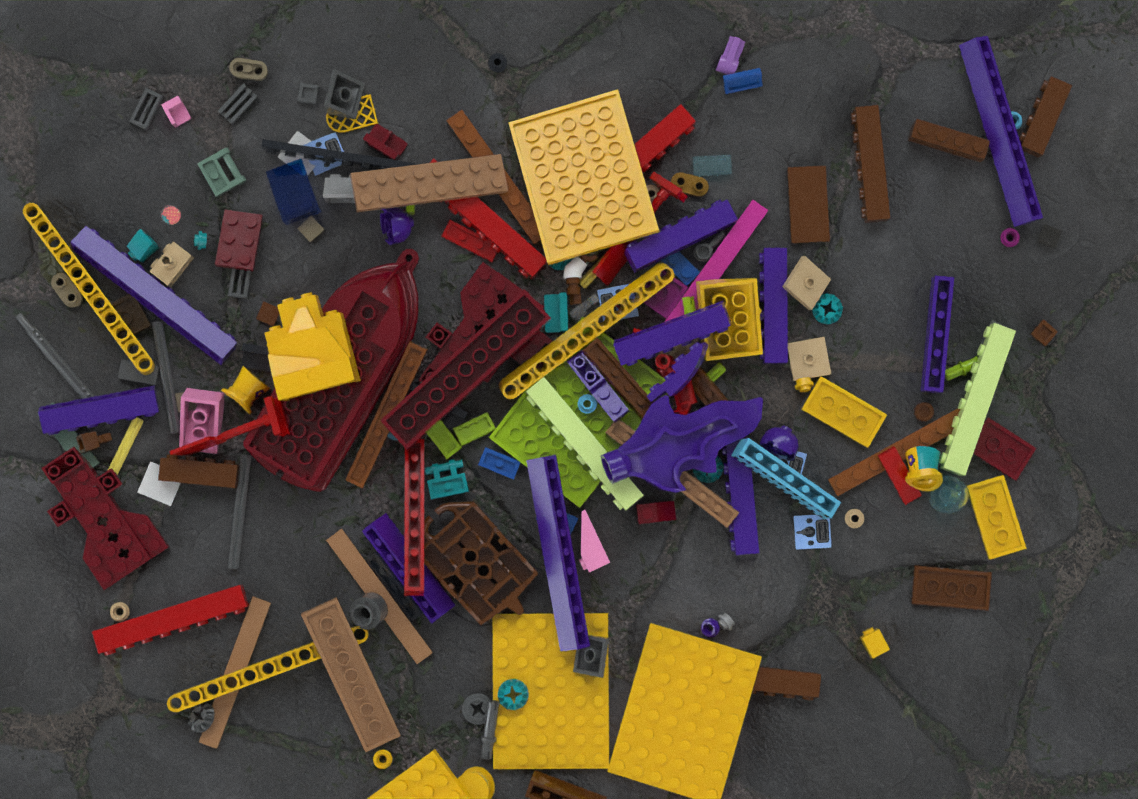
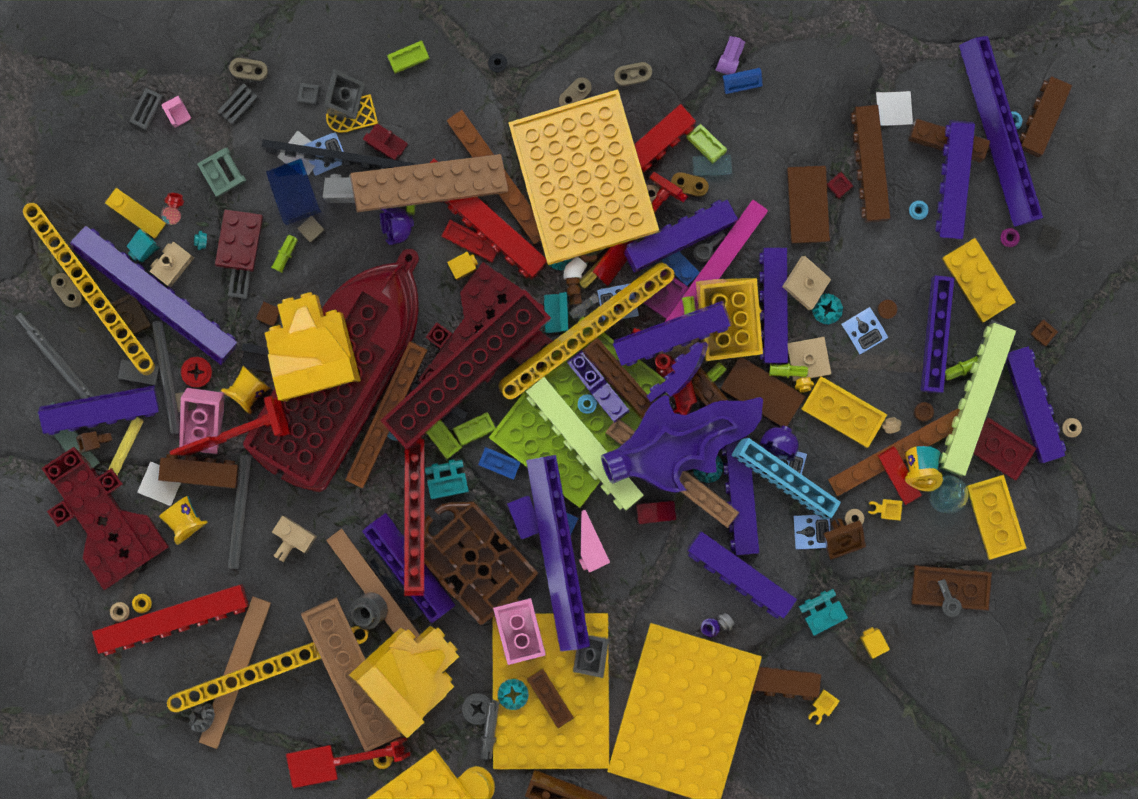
none -> yellow slope [105,188,167,239]
none -> yellow plate [132,594,152,613]
none -> yellow hat [159,496,208,545]
none -> red plate [165,193,184,208]
none -> red gear [181,357,212,388]
none -> lime axle [271,235,298,273]
none -> tan brick [272,516,317,562]
none -> red piece [286,737,410,788]
none -> yellow panel [349,626,459,738]
none -> lime plate [387,40,430,74]
none -> yellow brick [447,252,478,281]
none -> bright pink slope [493,598,546,665]
none -> dark purple panel [507,496,539,540]
none -> reddish brown plate [527,669,574,728]
none -> dark tan plate [559,78,591,107]
none -> dark tan plate [614,62,652,86]
none -> lime plate [686,124,727,163]
none -> dark purple brick [686,531,797,619]
none -> reddish brown tile [720,357,805,426]
none -> lime axle [769,363,808,378]
none -> teal plate [799,589,848,636]
none -> yellow plate [808,689,839,725]
none -> reddish brown tile [823,519,866,560]
none -> dark red tile [827,172,853,199]
none -> light blue sticker [841,307,888,354]
none -> yellow plate [868,499,903,521]
none -> white sticker [876,91,913,125]
none -> reddish brown tile [877,300,897,319]
none -> tan plate [882,417,901,433]
none -> medium azure plate [909,201,928,220]
none -> dark purple brick [935,120,975,239]
none -> dark grey plate [938,579,962,617]
none -> yellow plate [942,238,1016,323]
none -> dark purple brick [1005,346,1066,463]
none -> tan plate [1062,418,1082,437]

